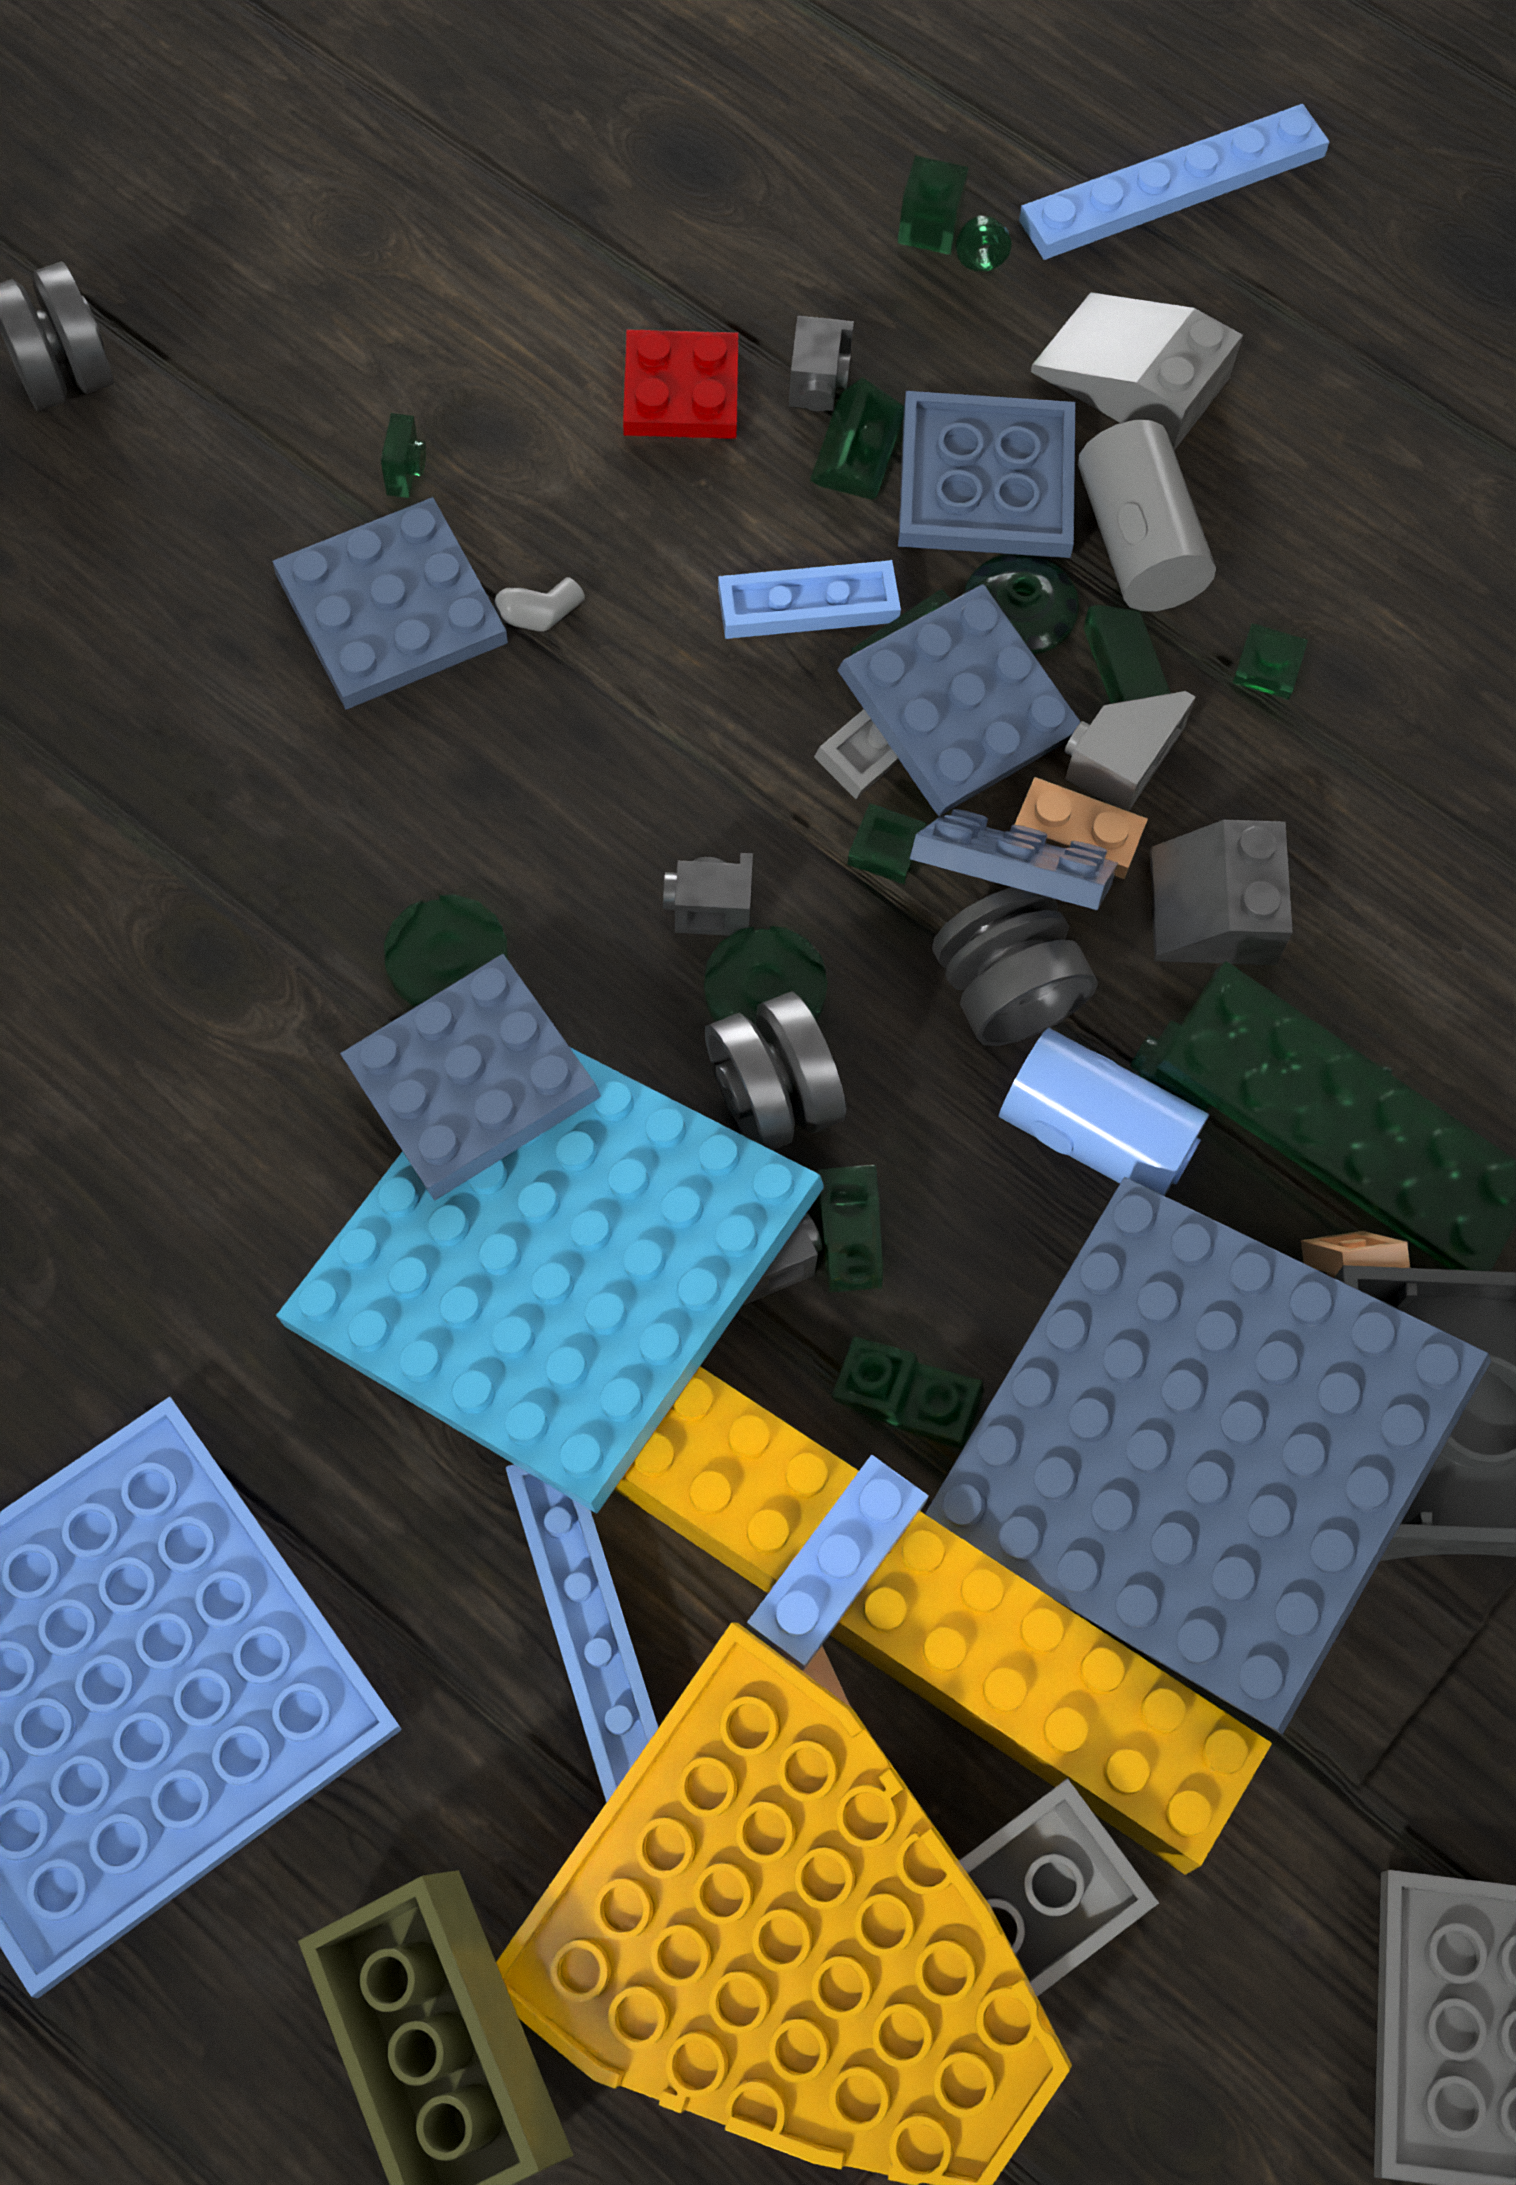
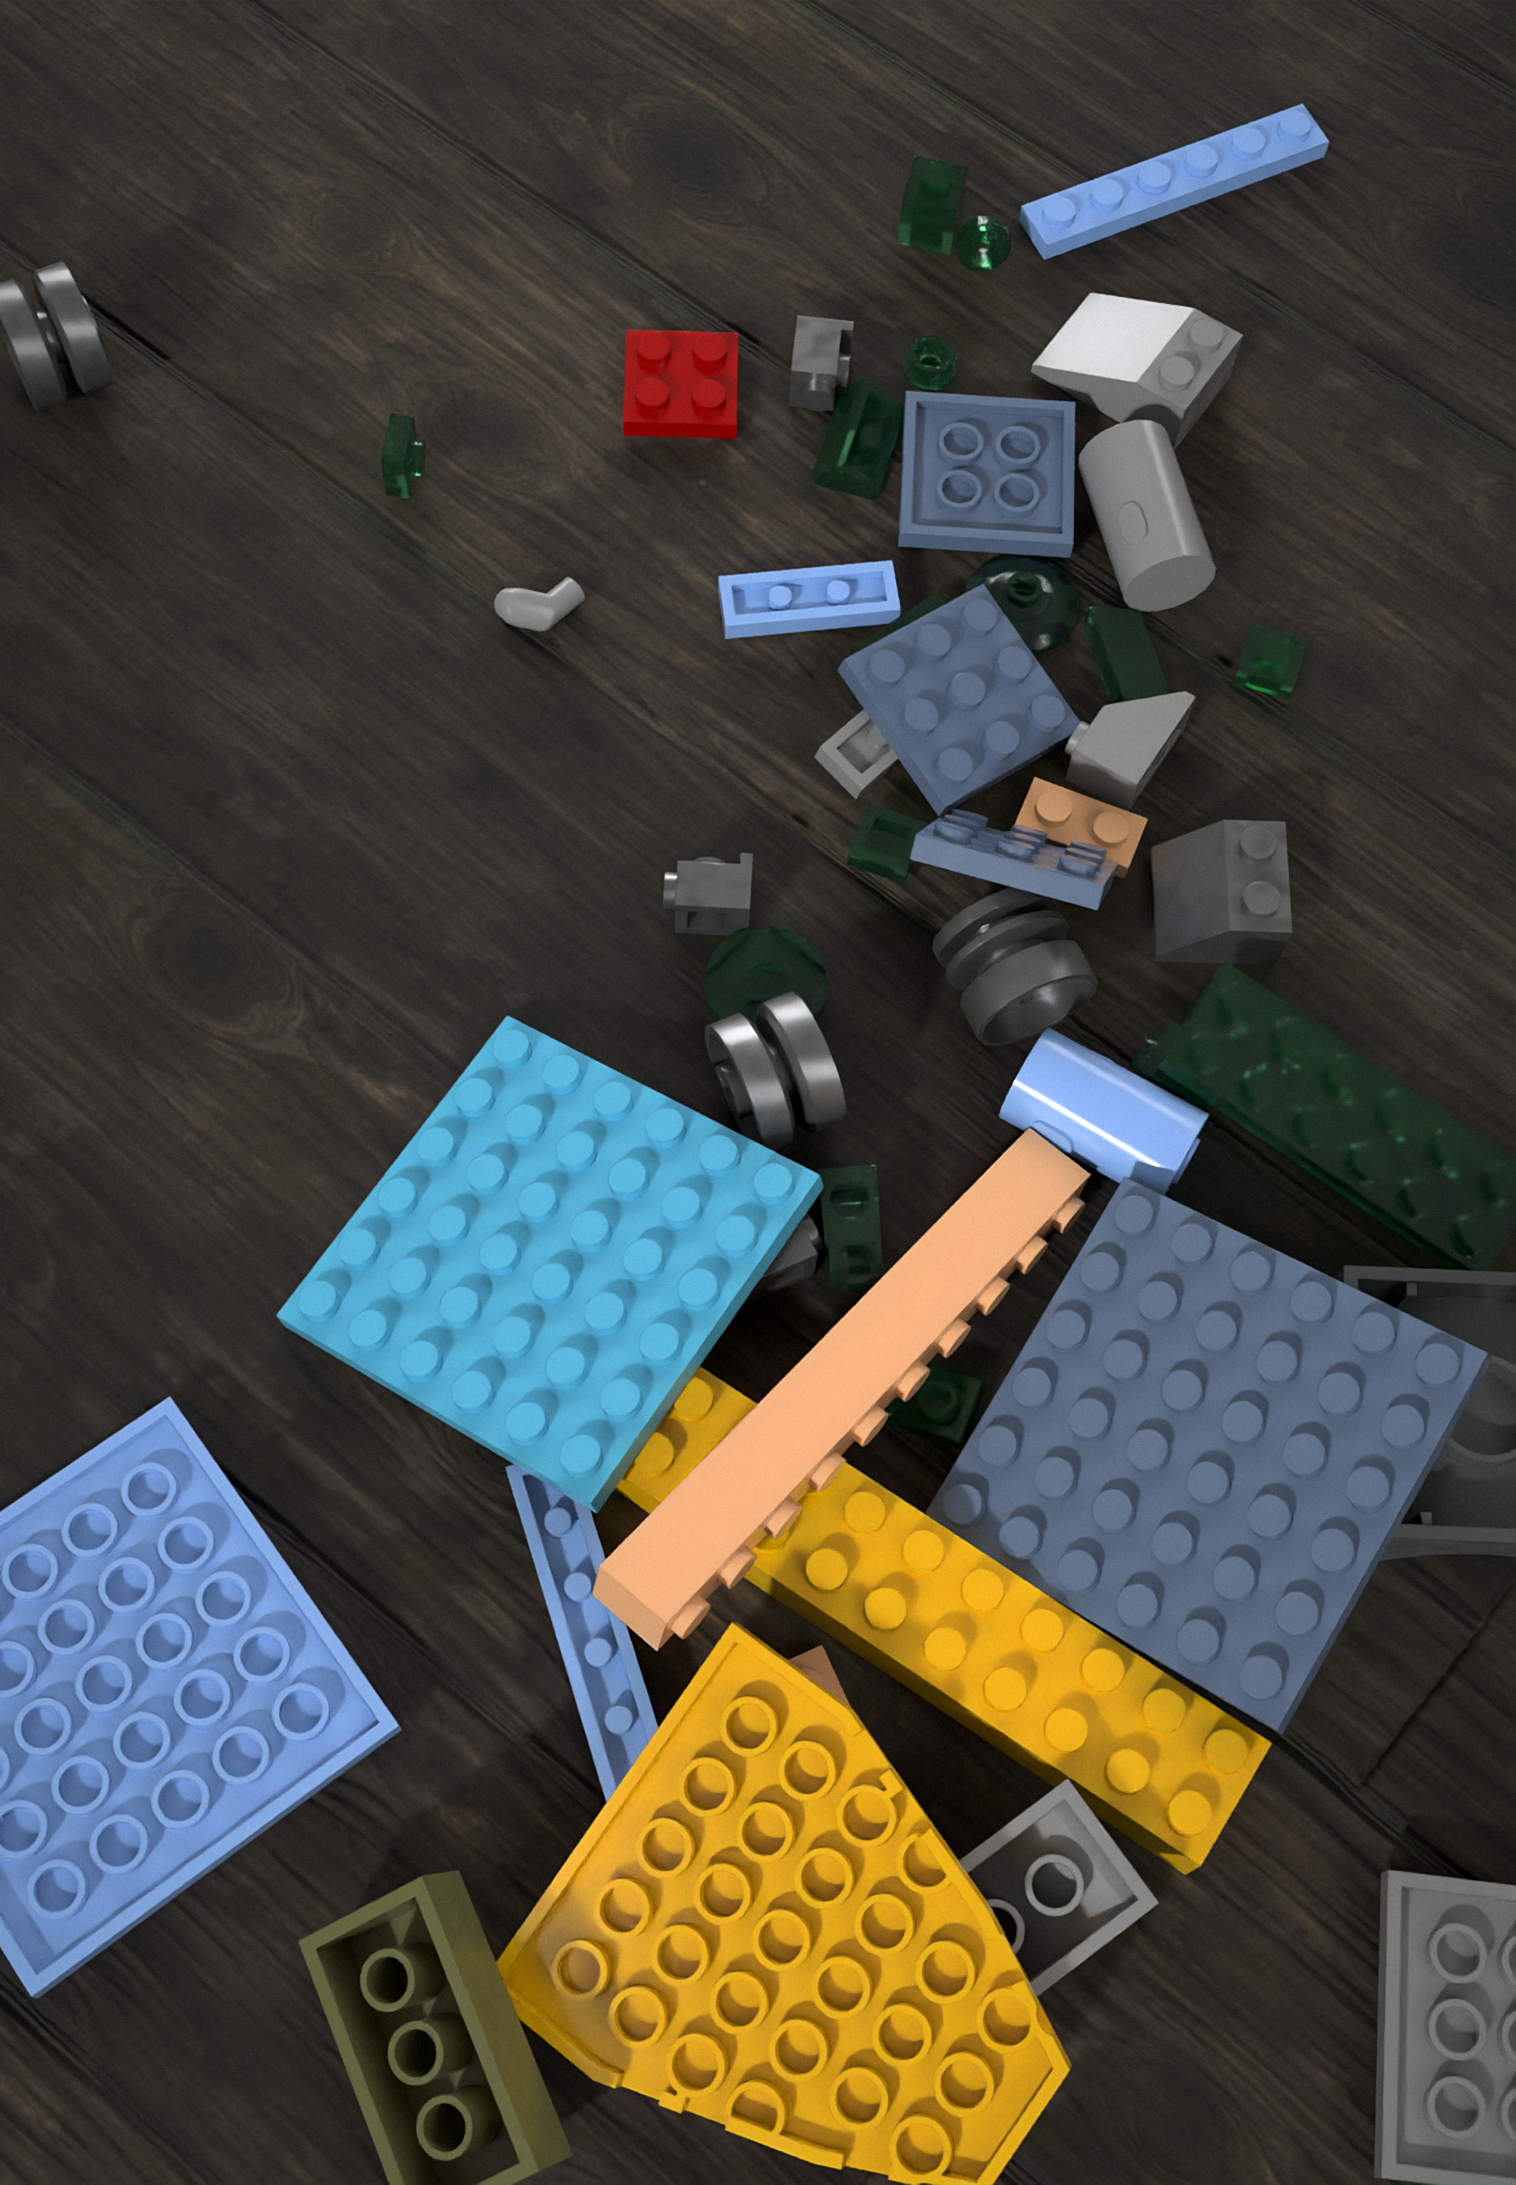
sand blue plate [272,497,508,710] -> none
sand blue plate [340,954,601,1201] -> none
clear green tile [384,894,508,1008] -> none
light blue plate [746,1454,929,1671] -> none
light nougat plate [1301,1231,1410,1278] -> none
none -> light nougat brick [592,1127,1091,1651]
none -> clear green plate [902,335,958,391]

